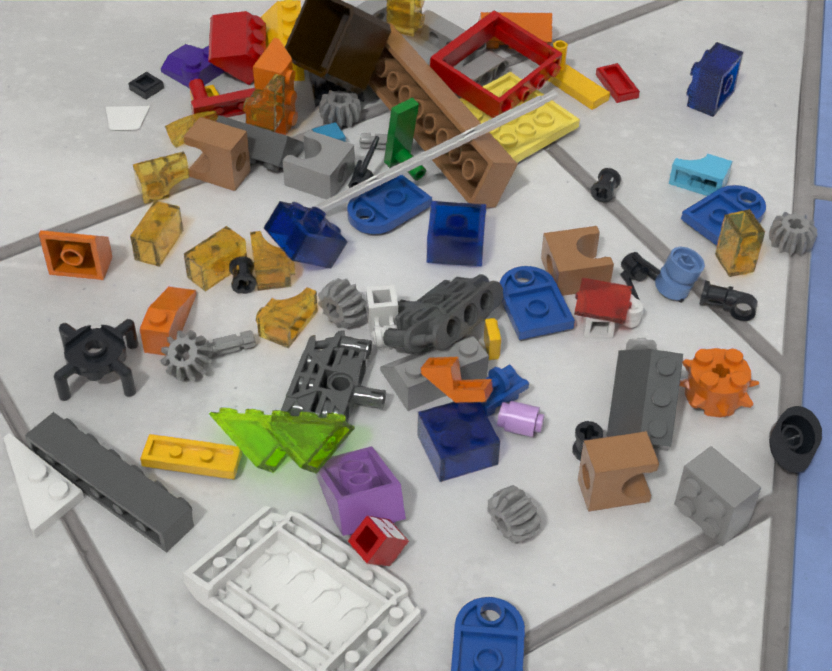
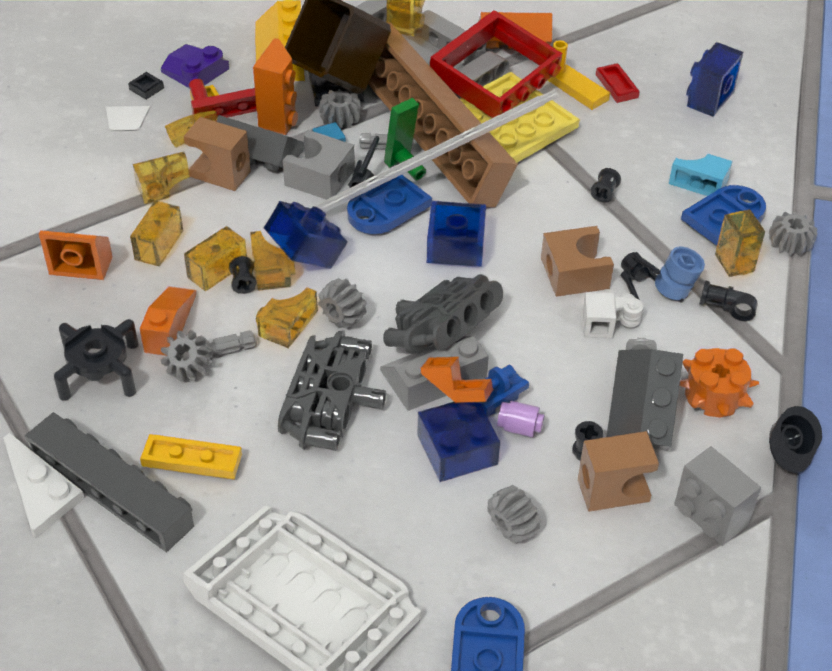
red slope [208,11,266,85] -> none
clear neon green slope [209,407,355,474] -> none
clear yellow arch [243,74,285,132] -> none
medium lavender slope [312,446,406,536] -> none
red brick [348,515,409,566] -> none
white brick [366,285,398,352] -> none
yellow tile [483,318,501,360] -> none
blue plate [500,266,575,340] -> none
clear red piece [574,277,632,324] -> none

